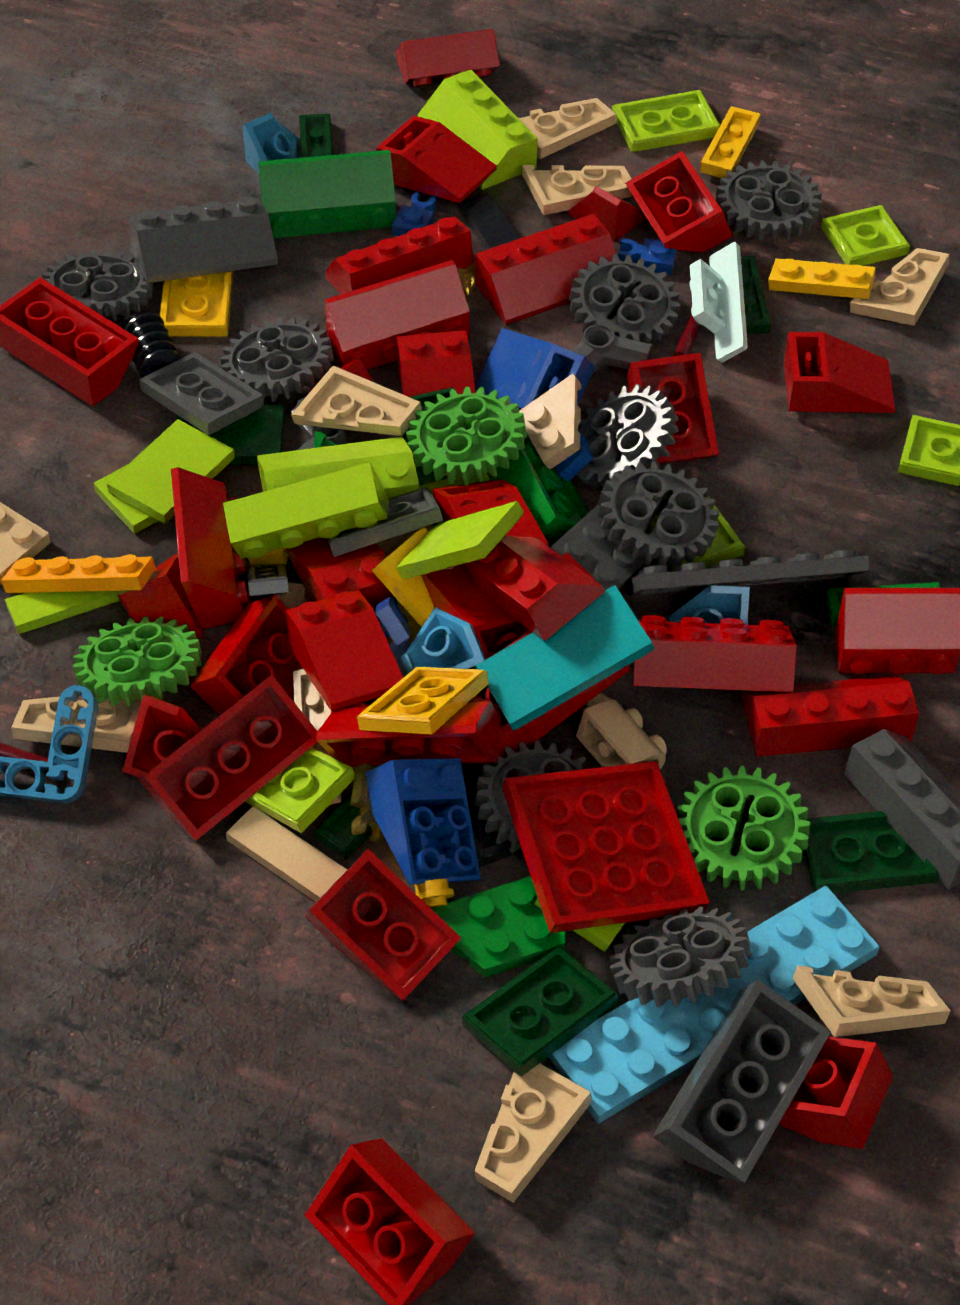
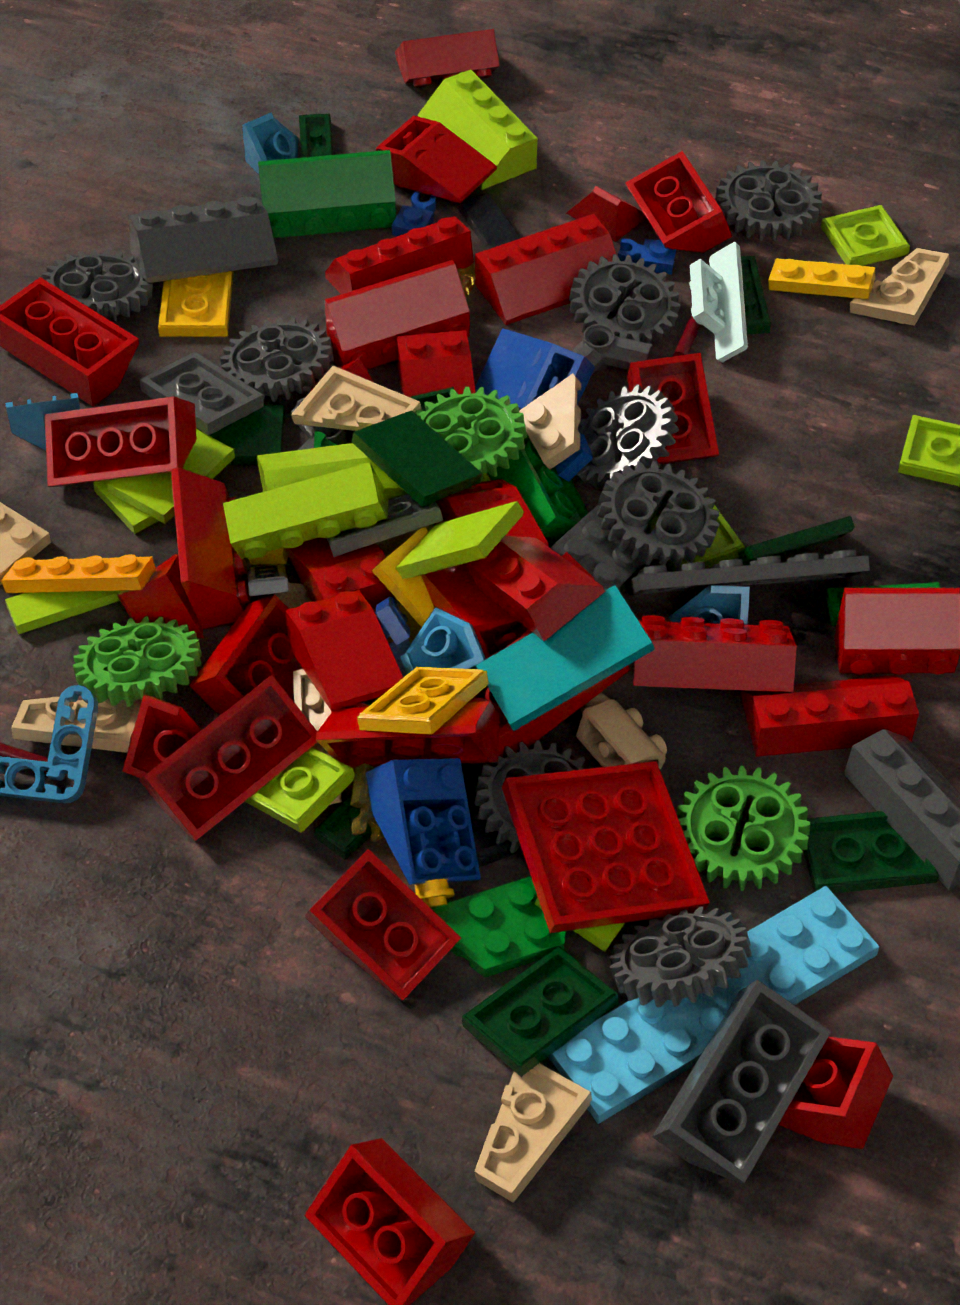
black piece [120,313,180,379] -> none
tan tile [226,806,347,902] -> none
tan wing [519,98,616,159] -> none
tan wing [522,165,632,215] -> none
lime tile [612,90,720,153] -> none
yellow plate [700,106,761,178] -> none
red slope [784,332,895,413] -> none
tan wing [792,965,950,1037] -> none
none -> dark azure slope [5,393,80,451]
none -> red slope [44,396,197,487]
none -> dark green tile [352,410,482,507]
none -> dark green tile [738,516,855,566]

